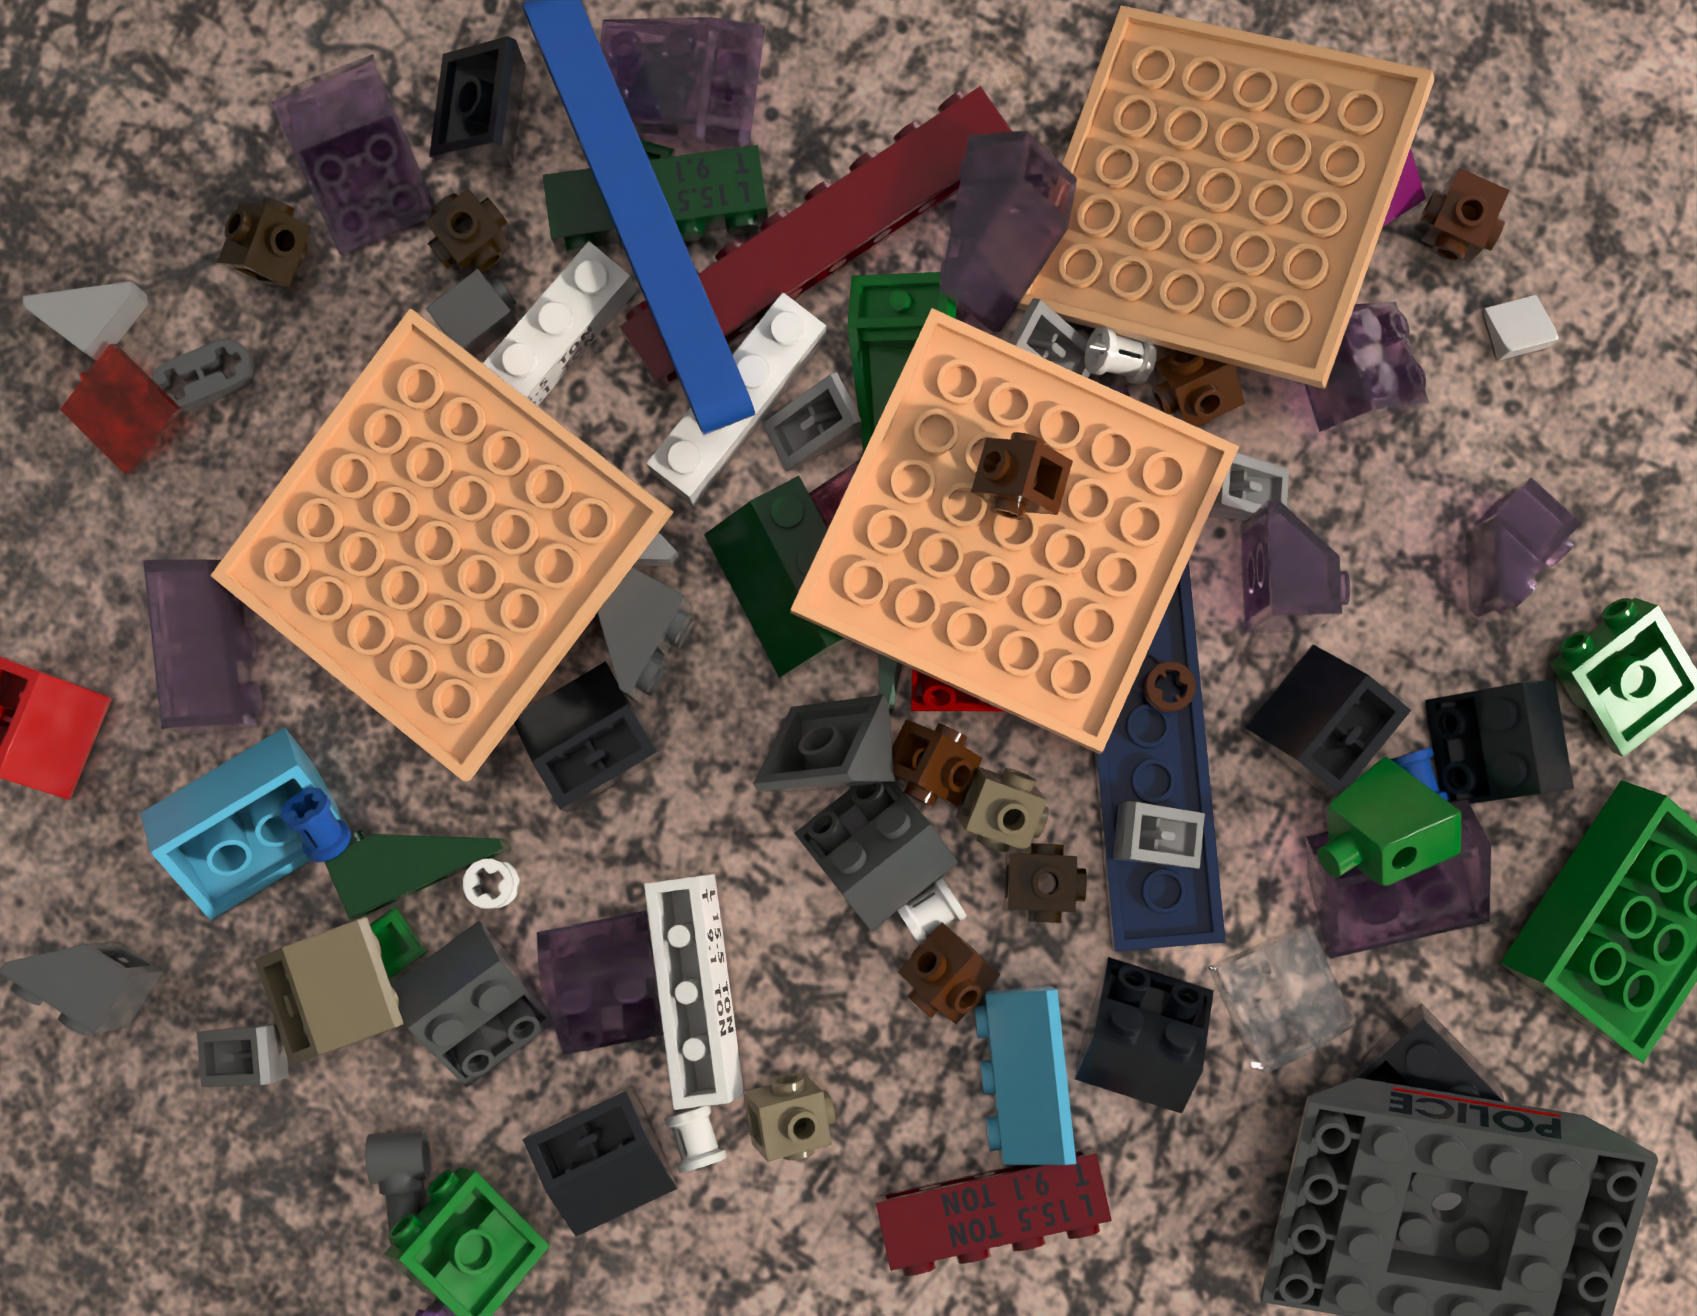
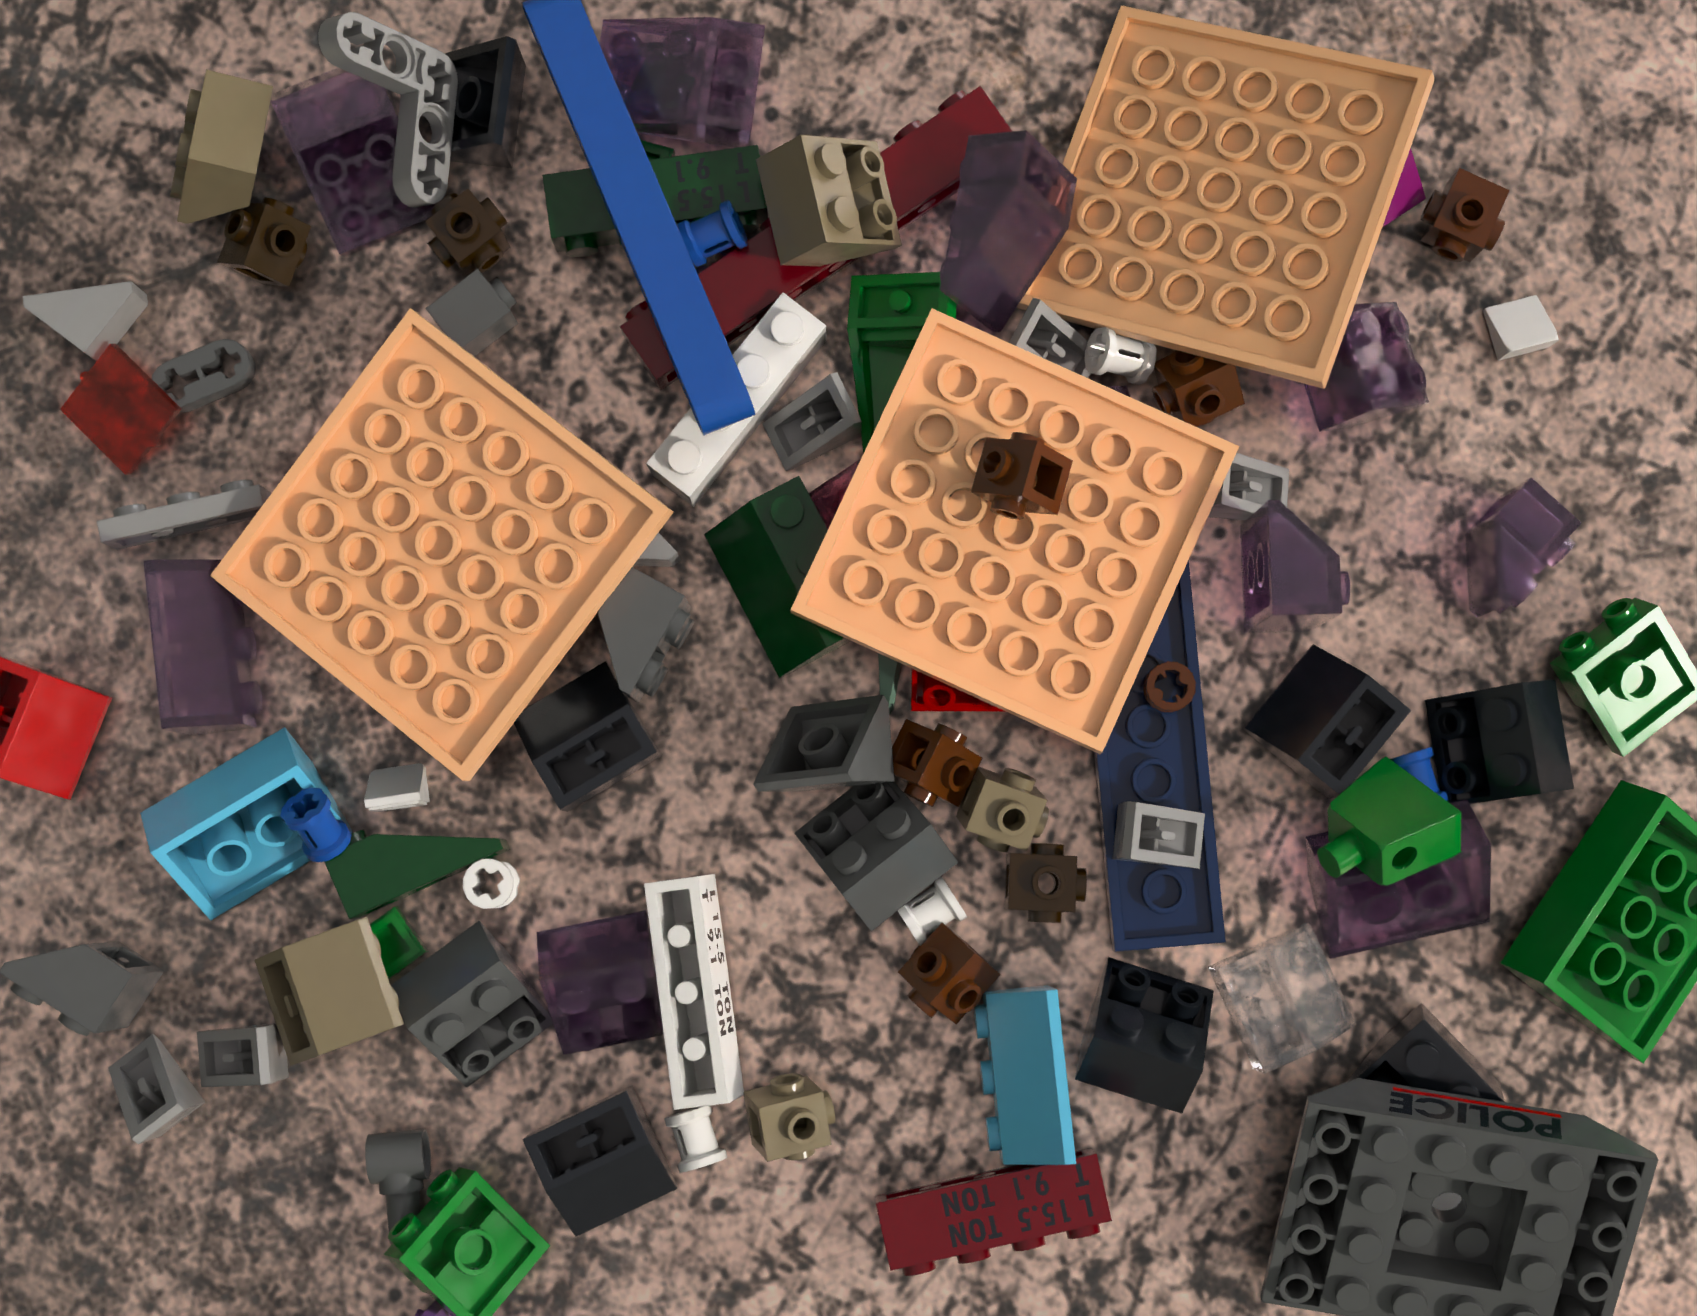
white brick [483,241,636,406] -> none
none -> light grey plate [97,480,271,550]
none -> light grey slope [108,1034,205,1144]
none -> dark tan slope [170,69,273,224]
none -> light grey beam [318,12,458,208]
none -> white slope [364,763,430,812]
none -> blue bush [677,200,748,267]
none -> dark tan slope [756,135,902,266]

